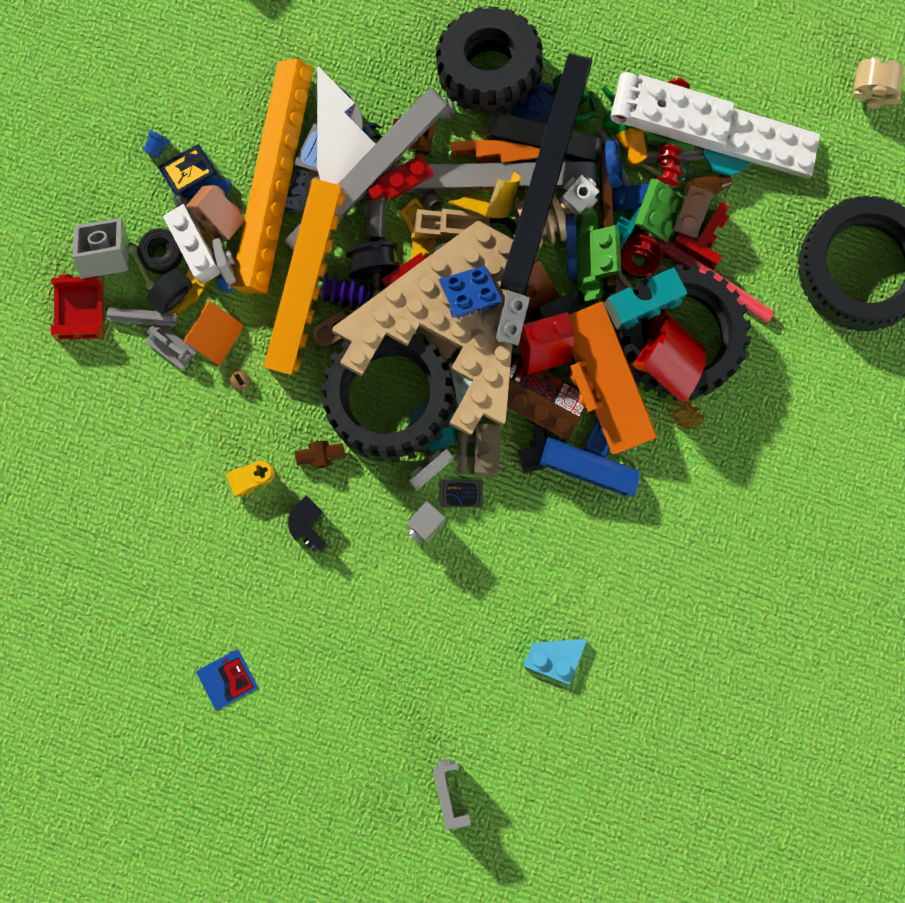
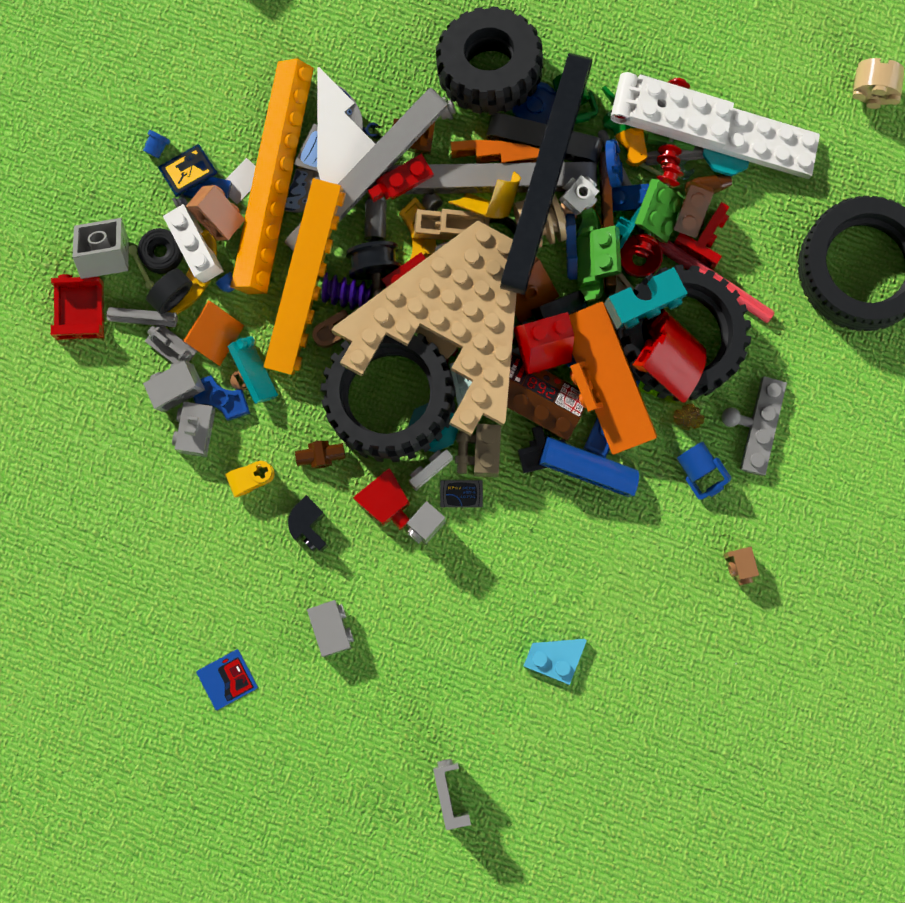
light grey plate [211,237,236,285] -> none
blue hinge [439,266,502,319] -> none
light grey hinge [496,290,530,345] -> none
none -> light grey brick [143,360,205,412]
none -> light grey brick [172,401,216,457]
none -> blue tile [193,375,250,421]
none -> white sticker [225,158,256,204]
none -> teal hinge [227,336,278,404]
none -> light grey brick [307,600,354,657]
none -> red torso [353,468,410,530]
none -> blue piece [676,442,731,500]
none -> light grey plate [721,376,787,476]
none -> medium nougat brick [724,546,759,586]

